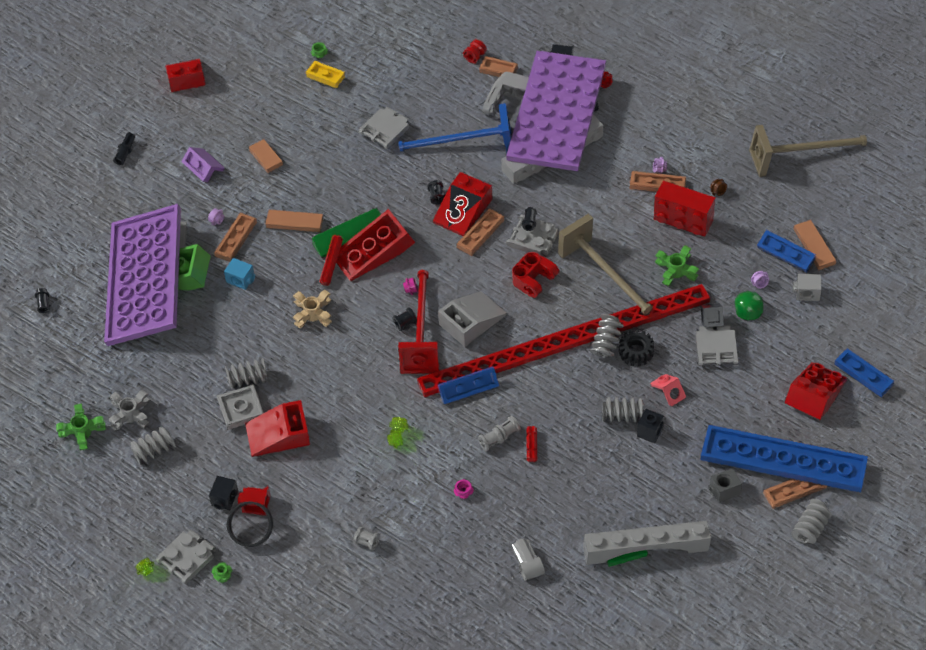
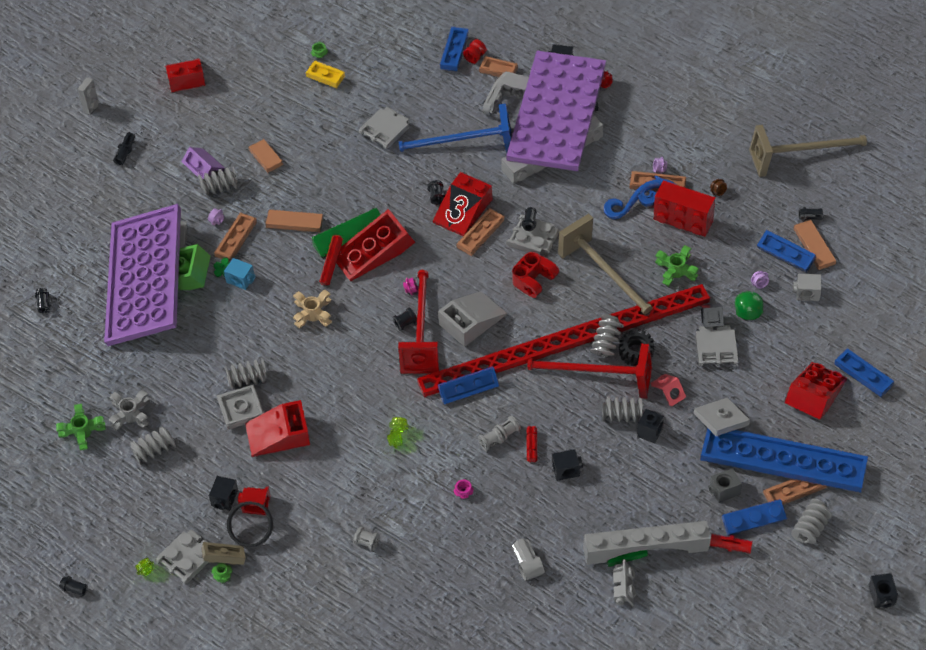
none -> black pin [59,576,88,597]
none -> light grey plate [78,77,99,115]
none -> light grey piece [198,166,238,196]
none -> dark tan plate [202,542,246,565]
none -> green plant [213,258,230,277]
none -> blue plate [440,27,469,71]
none -> red tile [527,344,652,399]
none -> black brick [552,449,583,481]
none -> blue plant [604,175,677,219]
none -> light grey hinge [613,560,636,606]
none -> light grey plate [694,398,750,436]
none -> red pin [710,533,753,554]
none -> blue plate [721,499,787,536]
none -> black pin [799,207,823,221]
none -> black brick [869,573,898,608]

